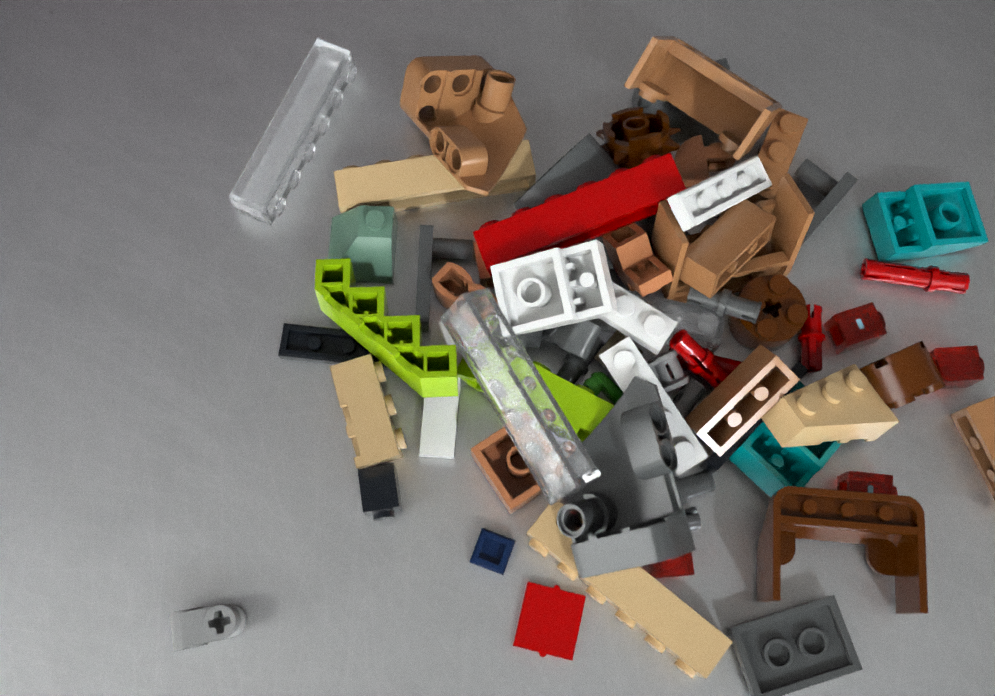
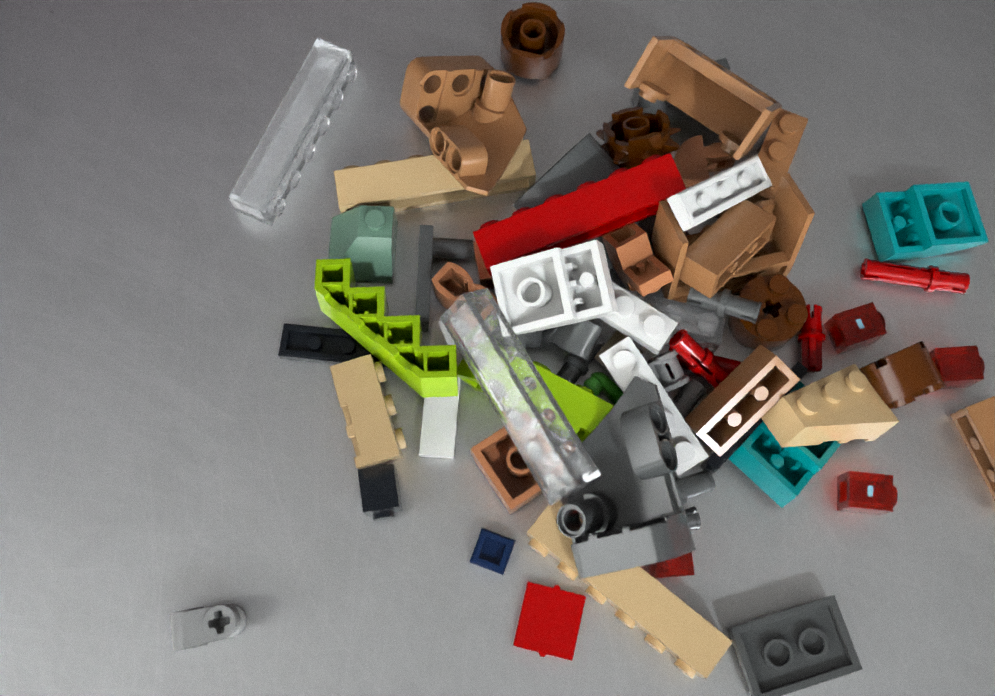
reddish brown windscreen [757,486,928,614] -> none
dark grey piece [794,158,858,246] -> none
none -> reddish brown brick [501,2,565,80]

